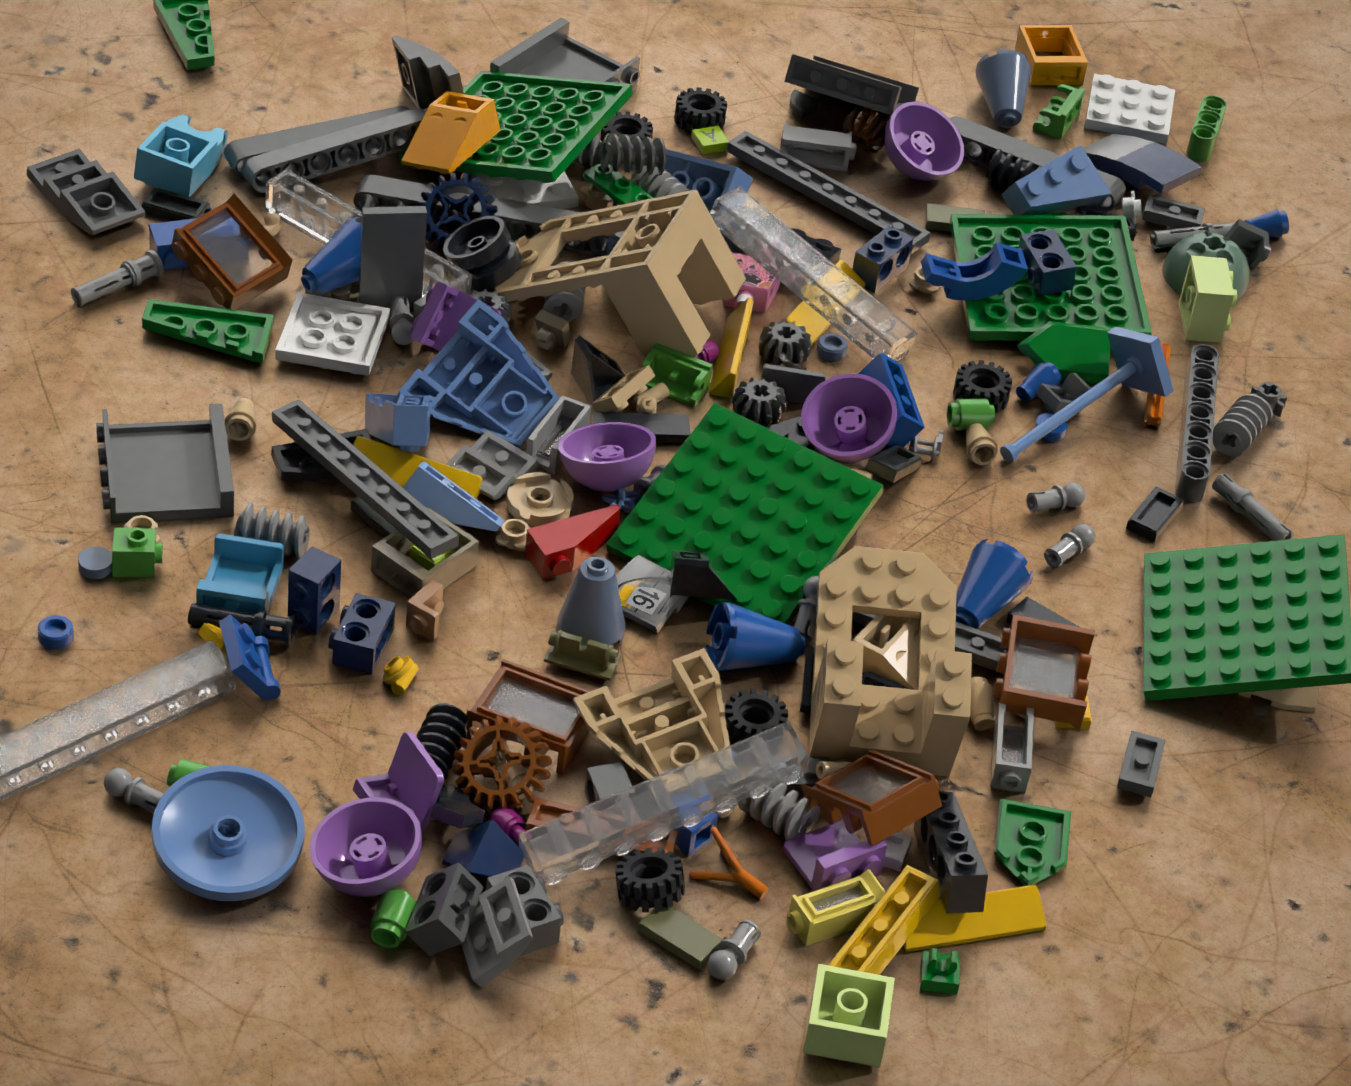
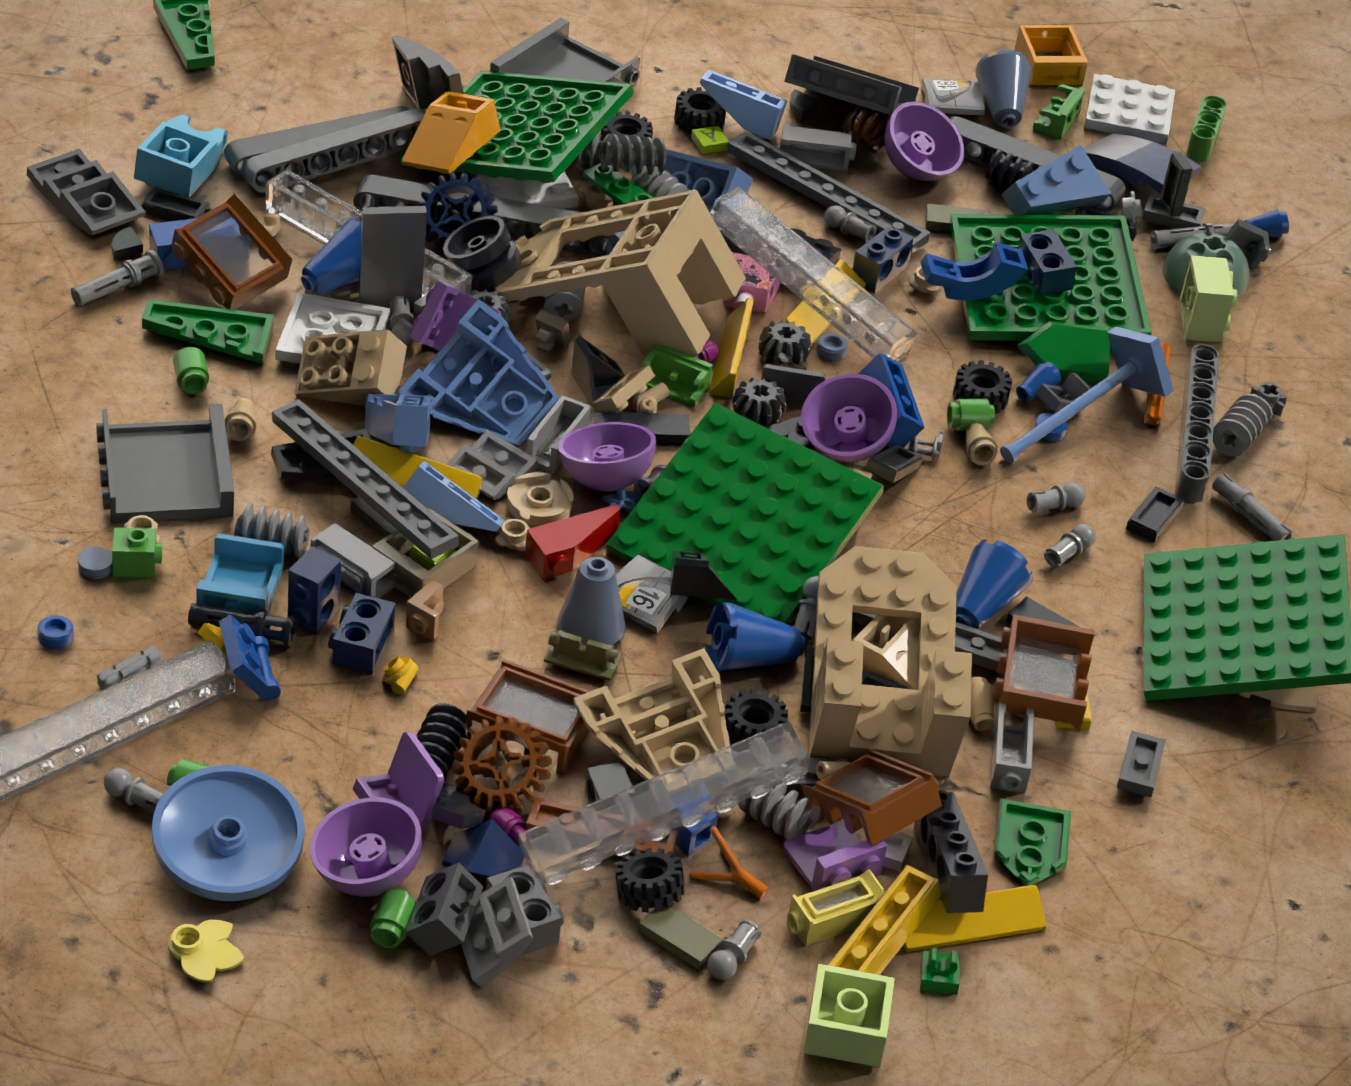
none -> light grey axle [97,646,162,692]
none -> pearl dark grey tile [112,227,143,260]
none -> light yellow plate [168,920,244,983]
none -> bright green brick [173,347,209,394]
none -> tan slope [294,329,407,406]
none -> light grey window [310,523,395,599]
none -> light blue slope [700,70,787,140]
none -> light grey pin [824,206,877,243]
none -> light grey slope [921,78,984,115]
none -> pearl dark grey tile [1160,152,1193,217]

